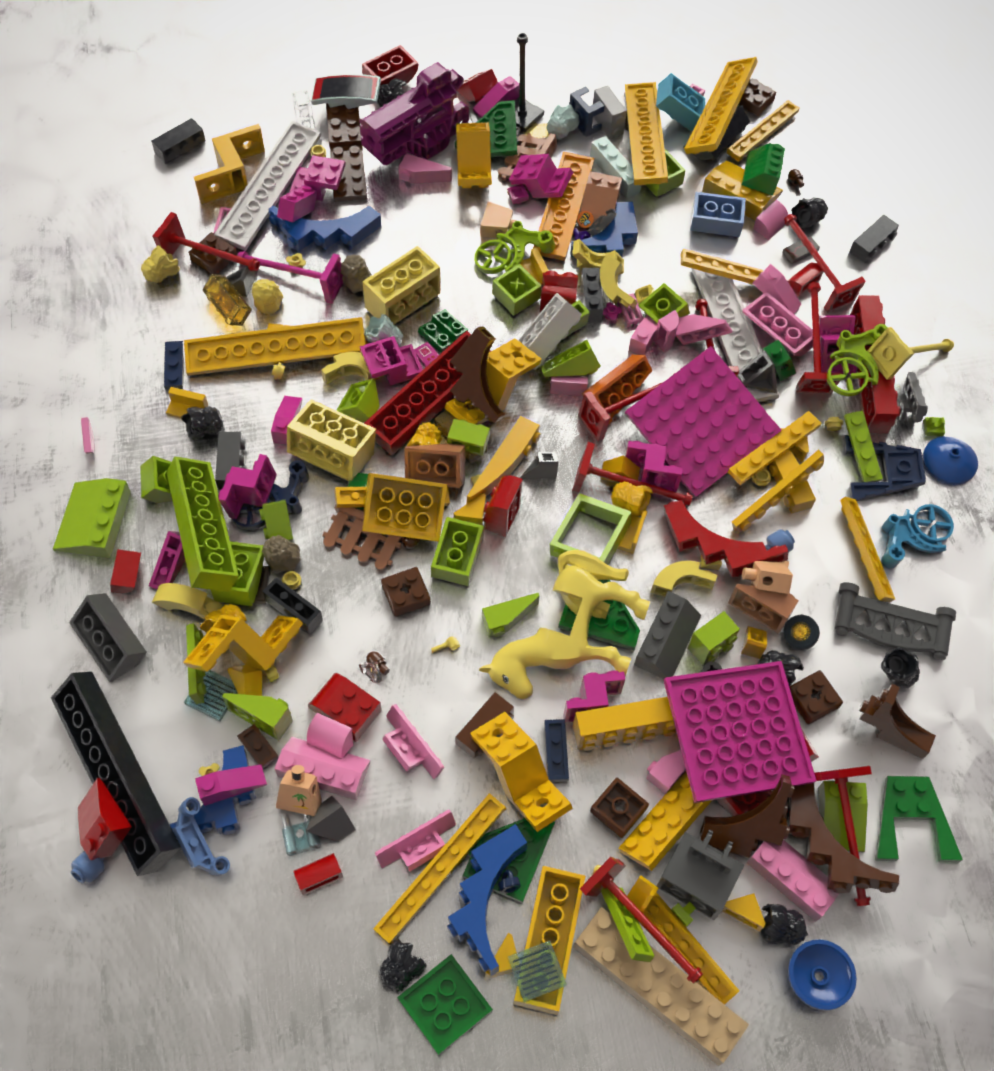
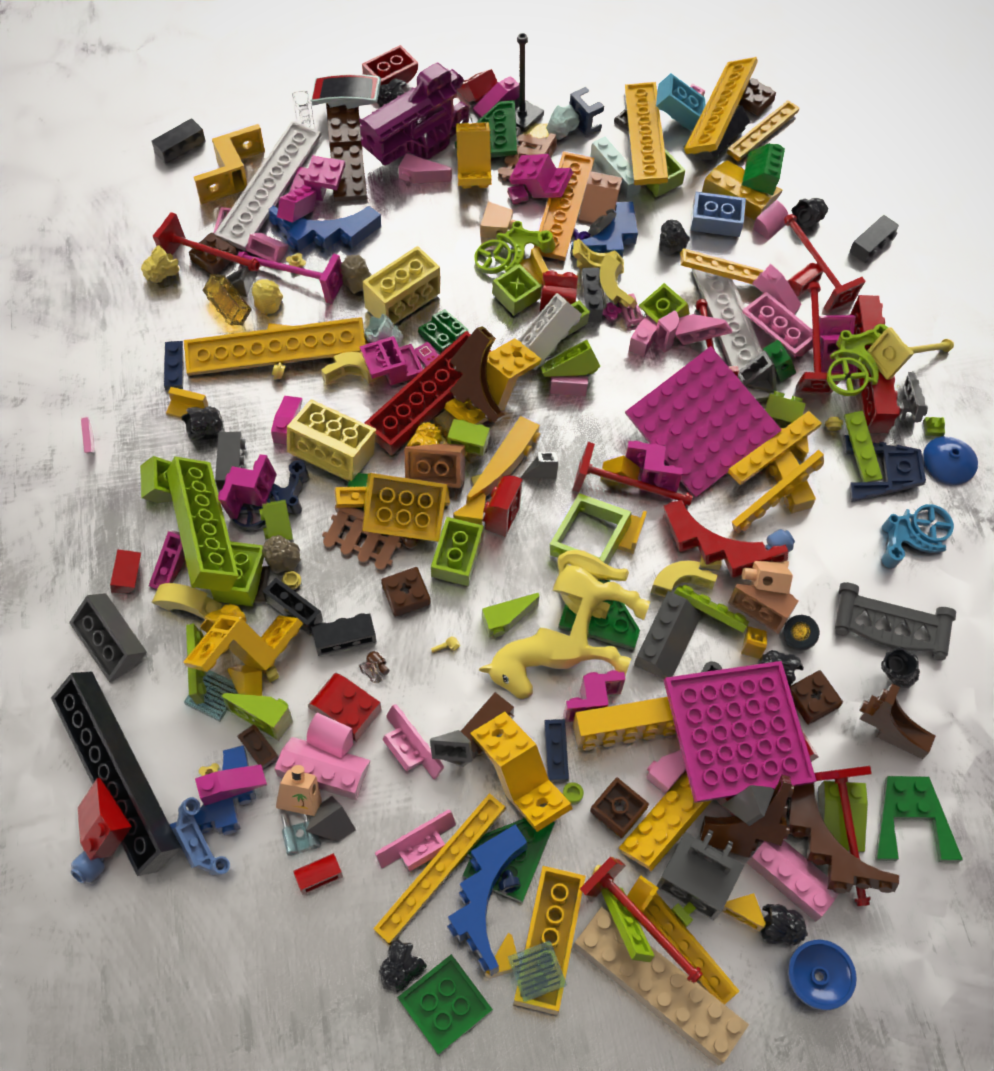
lime slope [53,478,131,558] -> none
light yellow plate [310,145,327,157] -> none
lime slope [337,378,380,423] -> none
orange tile [577,211,594,229] -> none
red tile [578,373,675,442] -> none
orange wedge [581,355,653,424] -> none
light grey brick [592,85,627,139] -> none
yellow hair [611,481,653,517] -> none
light yellow slope [635,284,655,305] -> none
lime brick [687,611,740,666] -> none
light yellow plate [752,468,771,486] -> none
tile [782,236,820,264] -> none
reddish brown cylinder [788,168,805,188] -> none
yellow plate [840,496,895,603] -> none
none -> bright pink brick [246,233,289,262]
none -> black brick [311,613,377,656]
none -> dark grey slope [430,730,473,767]
none -> lime tile [562,782,584,805]
none -> black hair [659,219,690,255]
none -> lime plate [674,585,750,633]
none -> dark grey slope [722,785,775,826]
none -> lime brick [765,391,806,423]

